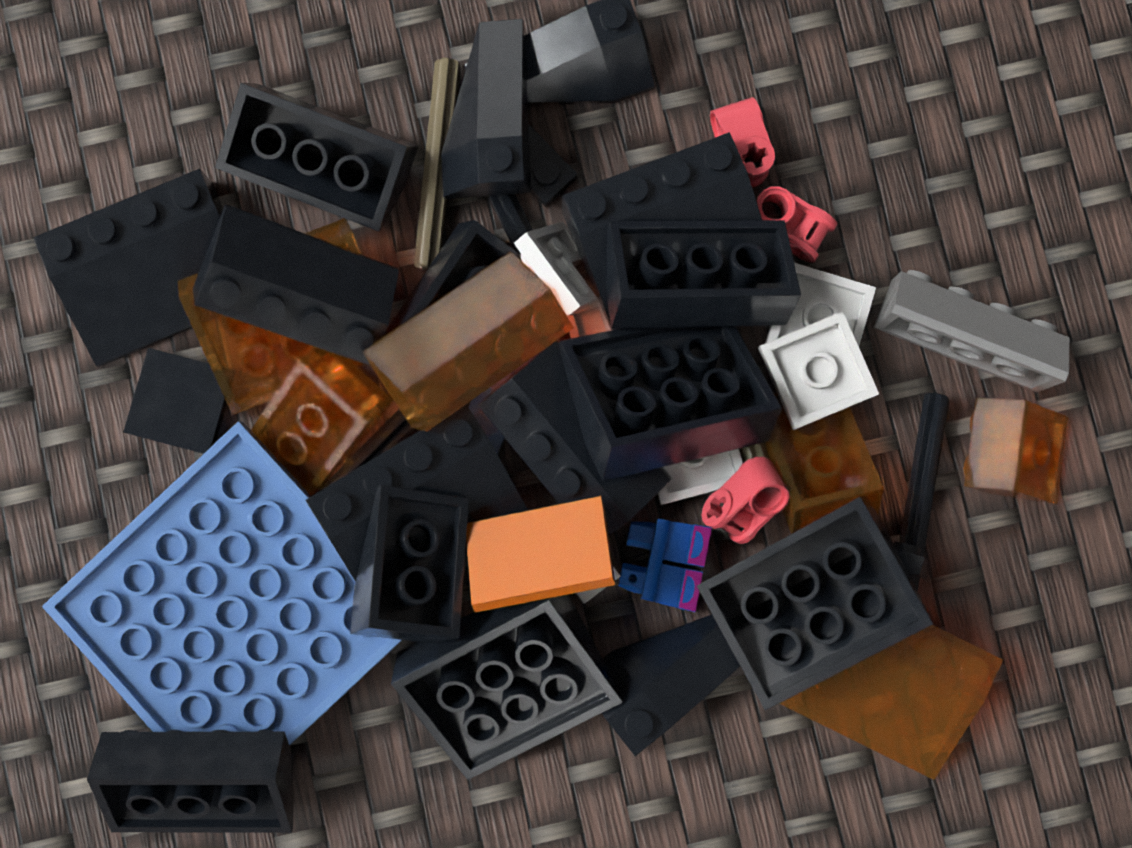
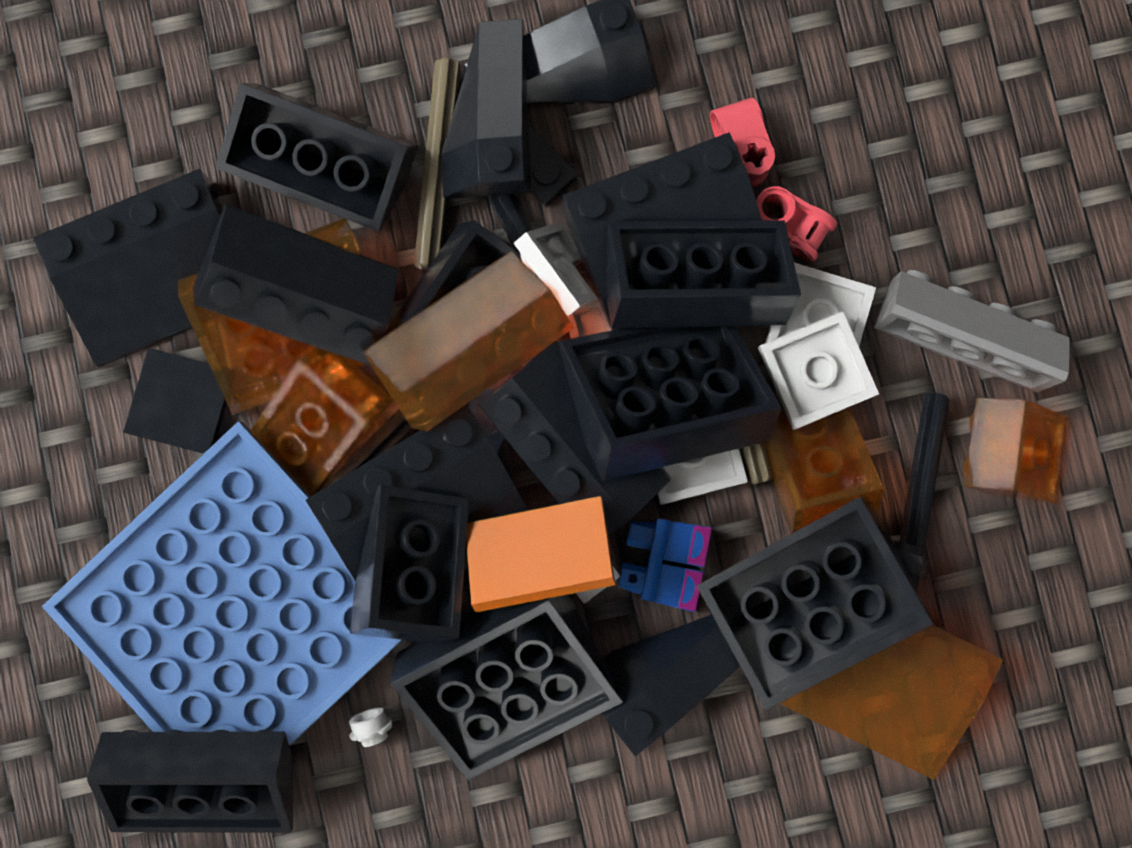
coral piece [701,457,789,544] -> none
none -> white plate [349,708,392,747]

